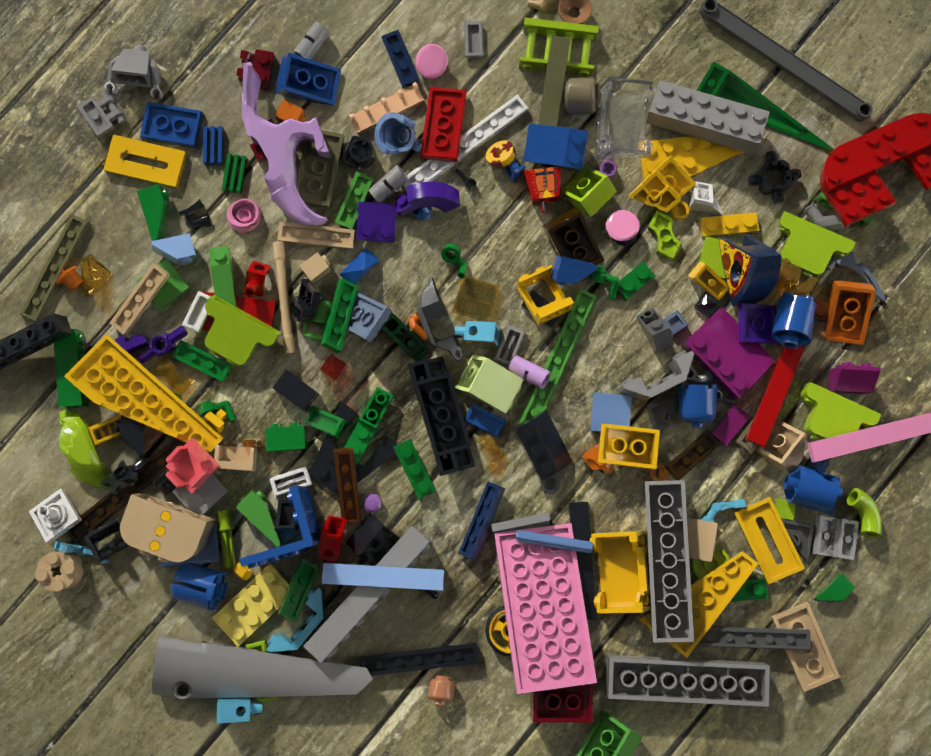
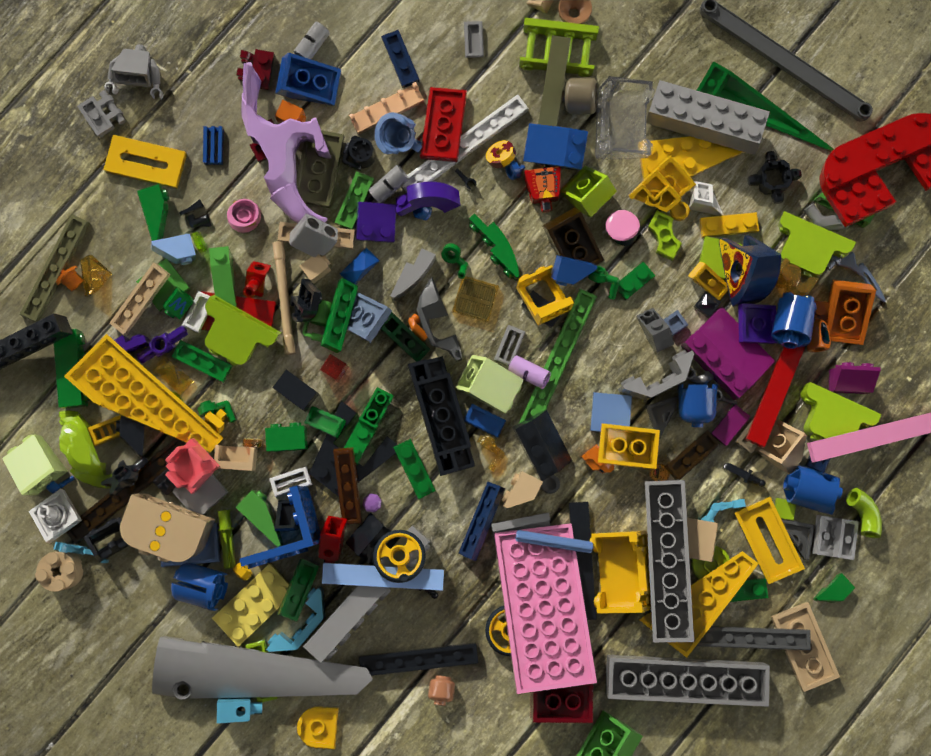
blue tile [140,102,203,149] -> none
green tile [222,153,247,194] -> none
bright pink piece [415,44,448,79] -> none
medium azure torso [455,321,501,347] -> none
medium lavender tile [598,160,617,179] -> none
none -> yellowish green slope [2,434,68,495]
none -> blue hand [46,475,75,494]
none -> green brick [163,287,194,319]
none -> clear neon green tile [191,231,207,253]
none -> light grey piece [289,214,338,257]
none -> yellow tile [297,706,339,749]
none -> yellow wheel [373,530,426,583]
none -> light grey slope [390,248,436,301]
none -> green slope [469,213,519,281]
none -> tan slope [501,471,543,508]
none -> black piece [723,463,766,487]
none -> orange rock [806,319,831,353]

